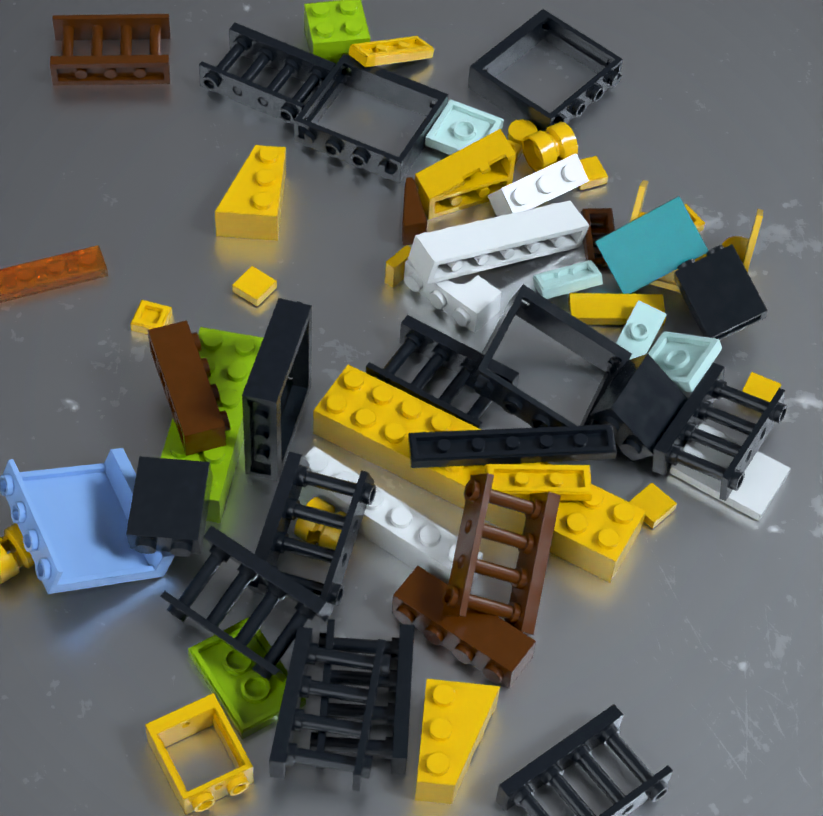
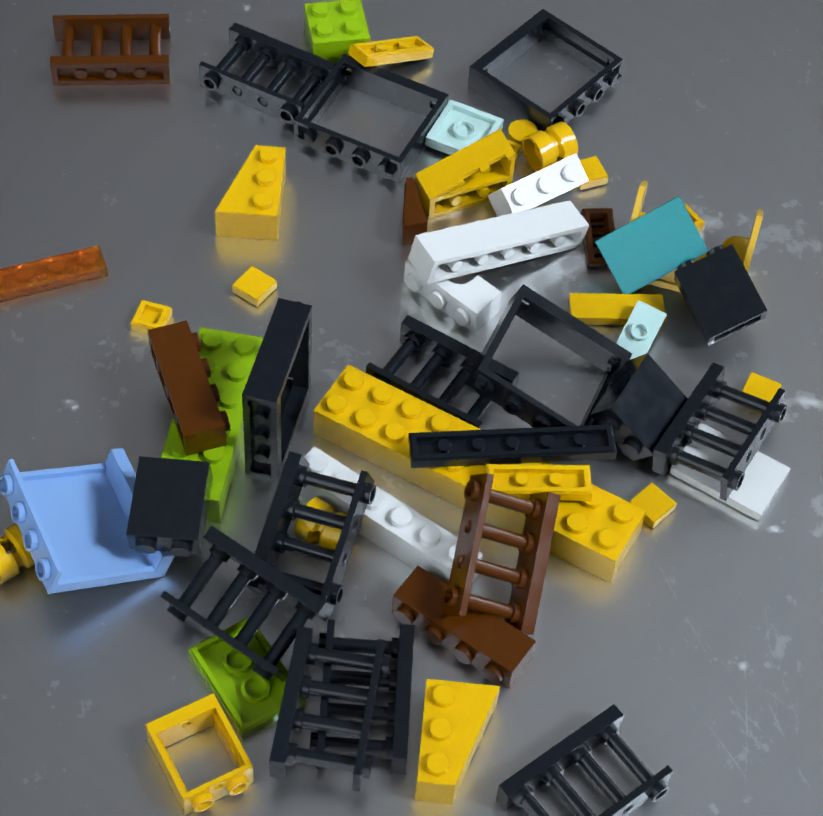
yellow tile [385,245,411,288] -> none
light aqua plate [533,260,603,299] -> none
light aqua plate [648,331,722,392] -> none

